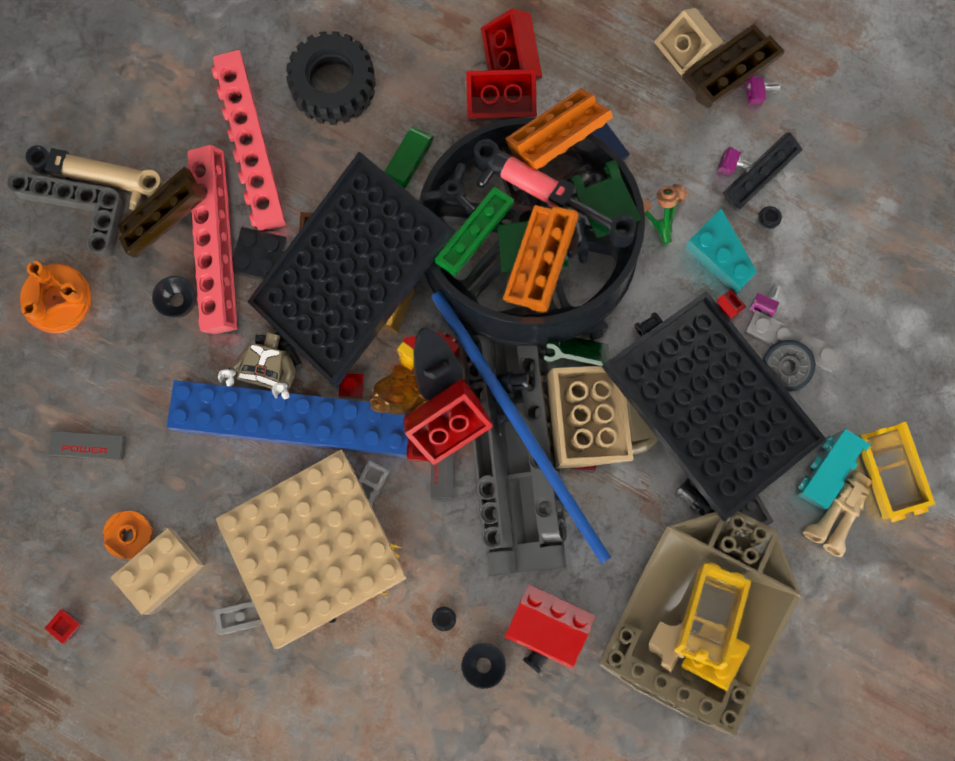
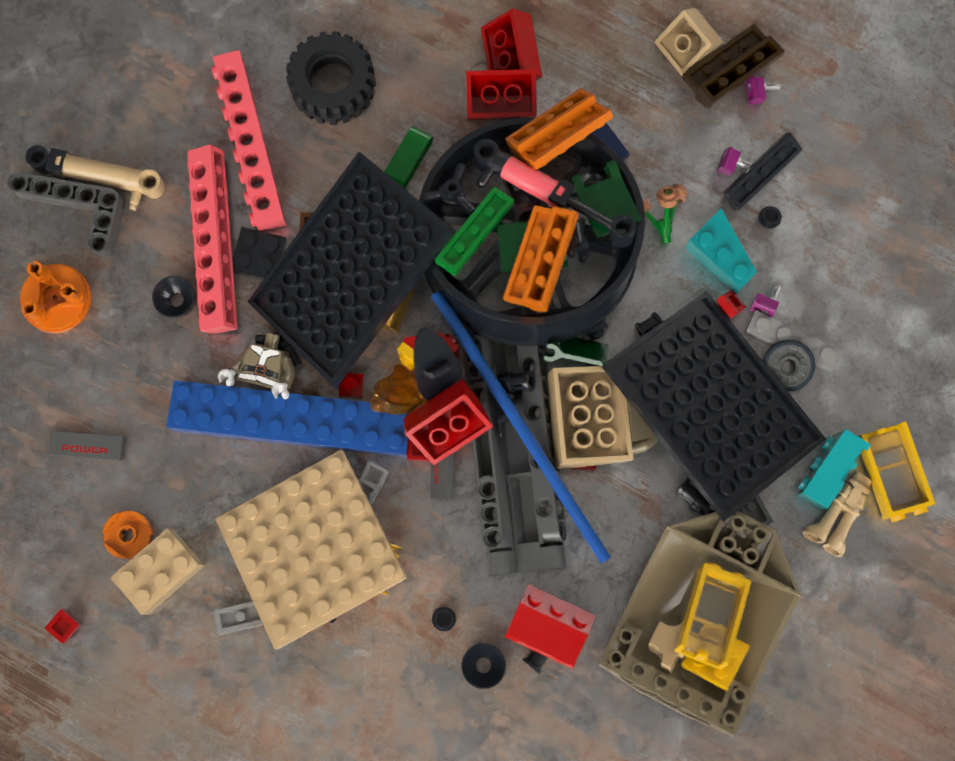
dark brown brick [118,166,207,258] -> none

